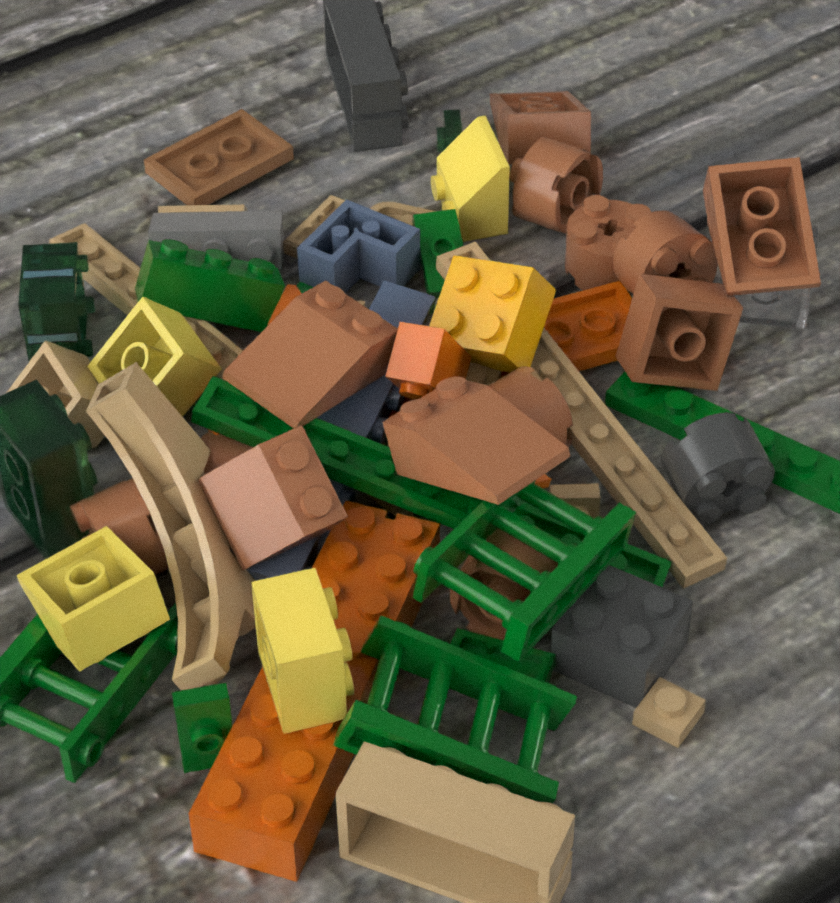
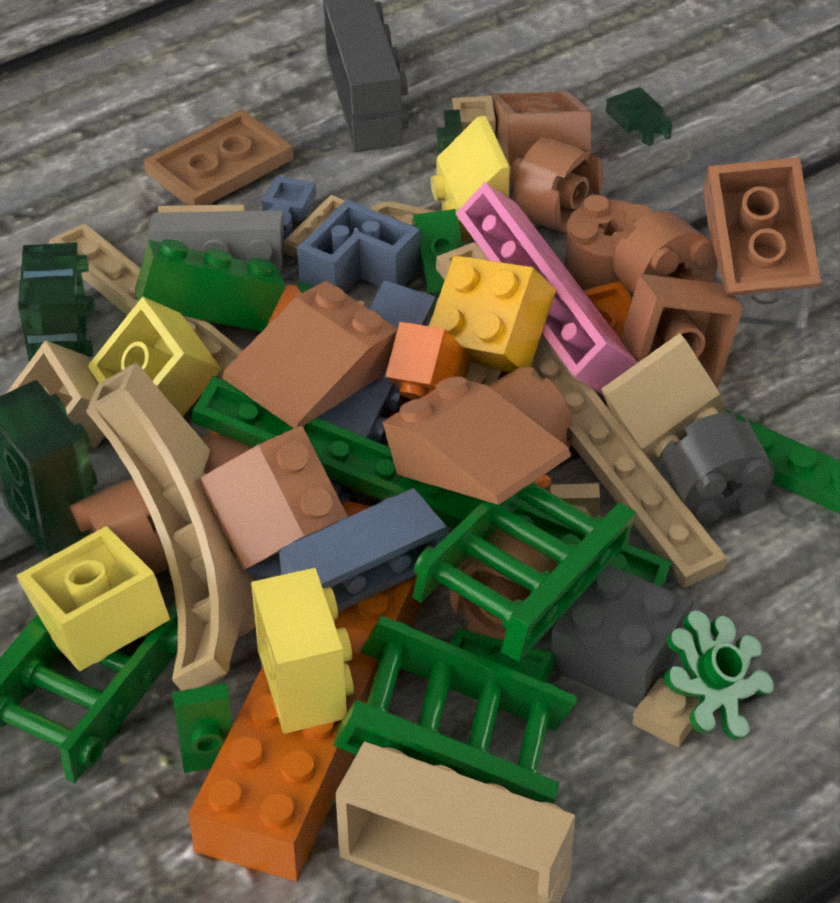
none -> sand blue plate [262,176,316,239]
none -> sand blue brick [279,488,447,612]
none -> tan plate [452,96,496,136]
none -> bright pink brick [455,182,638,395]
none -> tan slope [601,333,726,464]
none -> clear green plate [606,87,672,146]
none -> animal [664,610,774,740]

